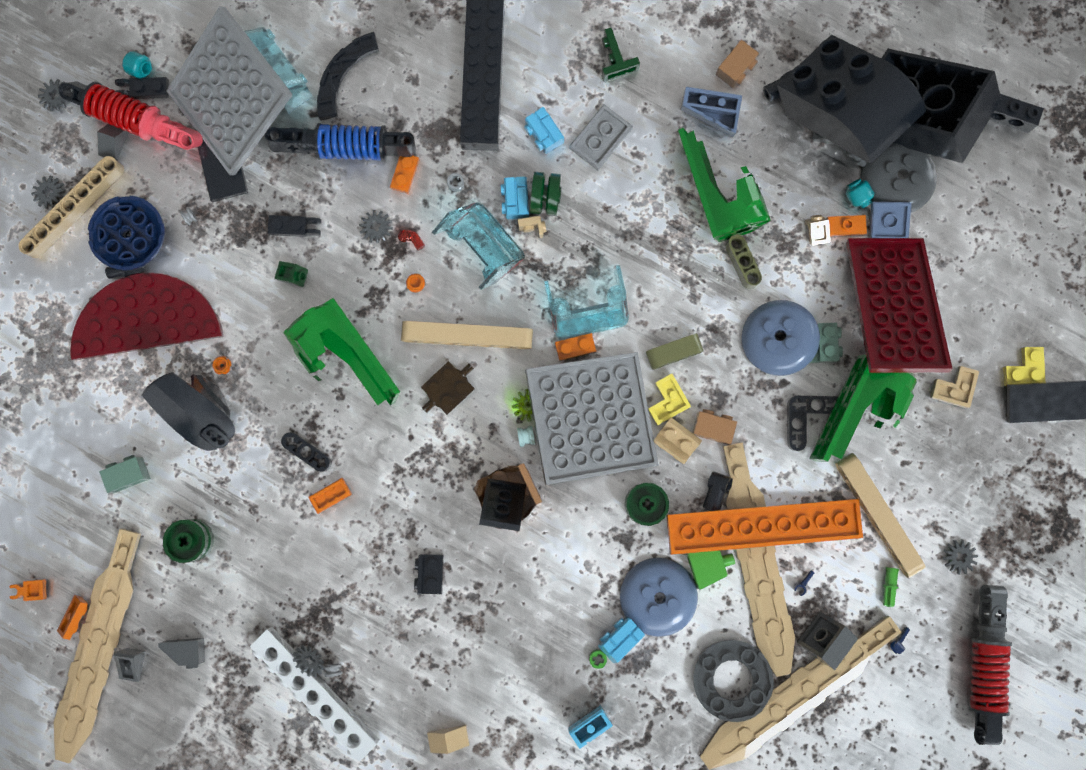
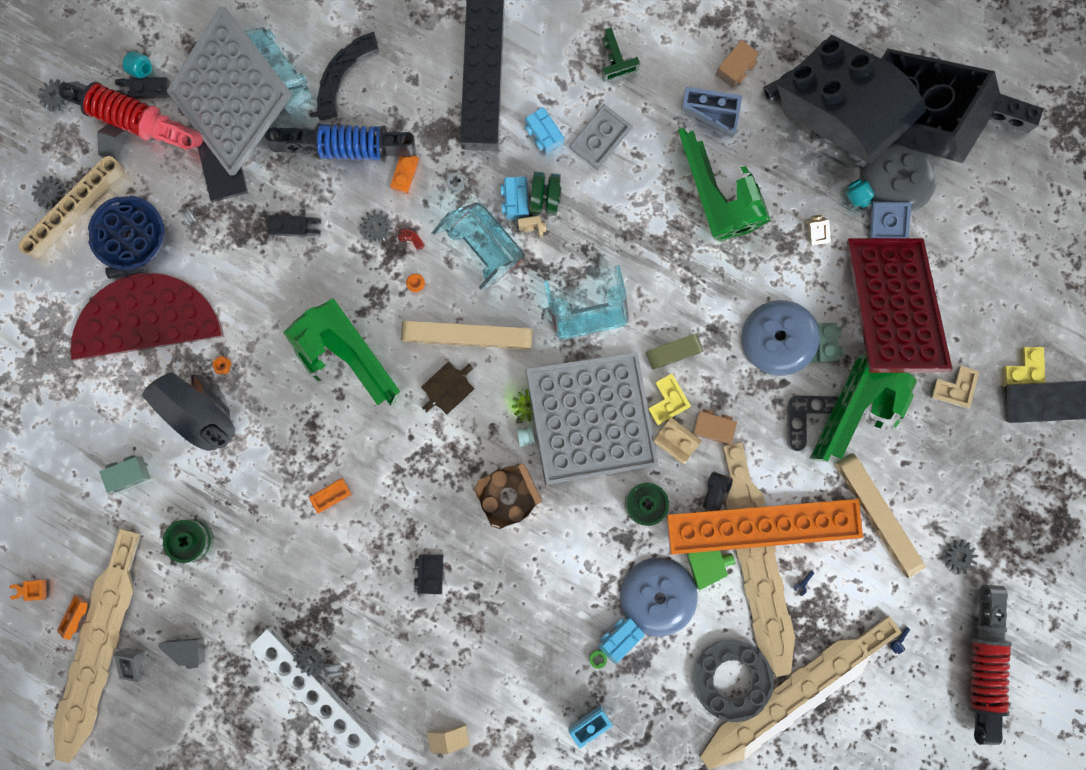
dark green bracket [274,261,308,287] -> none
black beam [281,432,332,472] -> none
black plate [479,478,526,531] -> none
orange plate [555,333,596,361] -> none
olive beam [726,234,762,289] -> none
dark grey slope [797,612,858,670] -> none
orange plate [826,215,867,237] -> none
bright green axle [882,567,899,607] -> none

